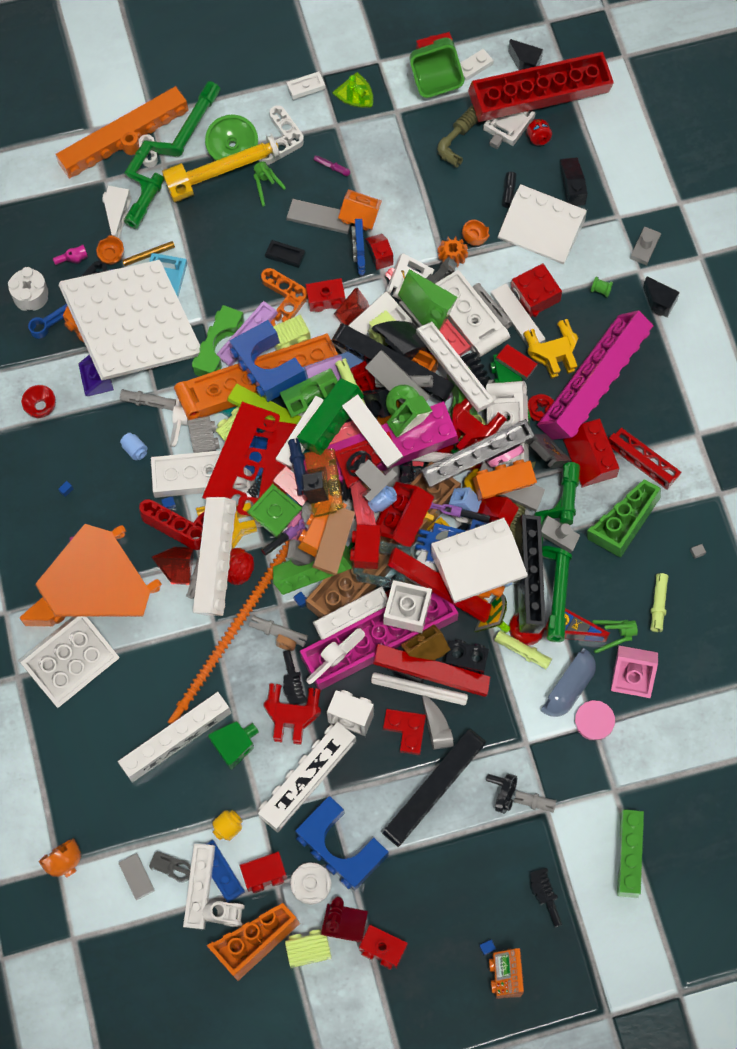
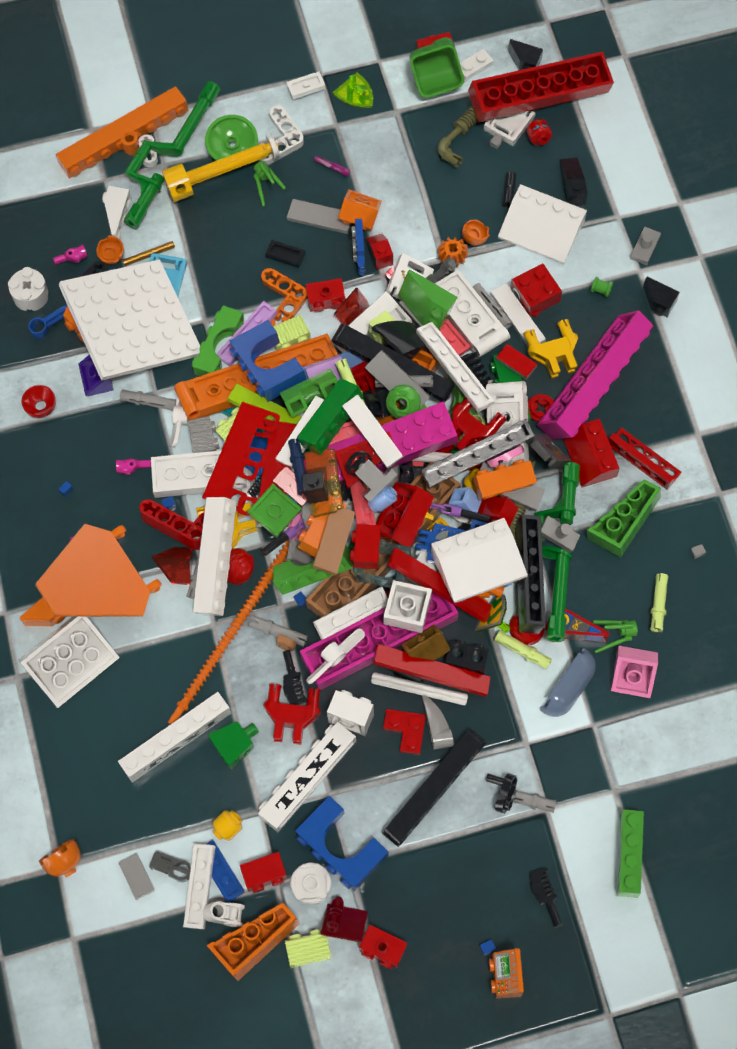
light blue brick [120,433,148,460] -> none
bright green slope [387,396,432,437] -> none
bright pink tile [575,700,615,741] -> none
none -> dark pink piece [116,458,151,475]

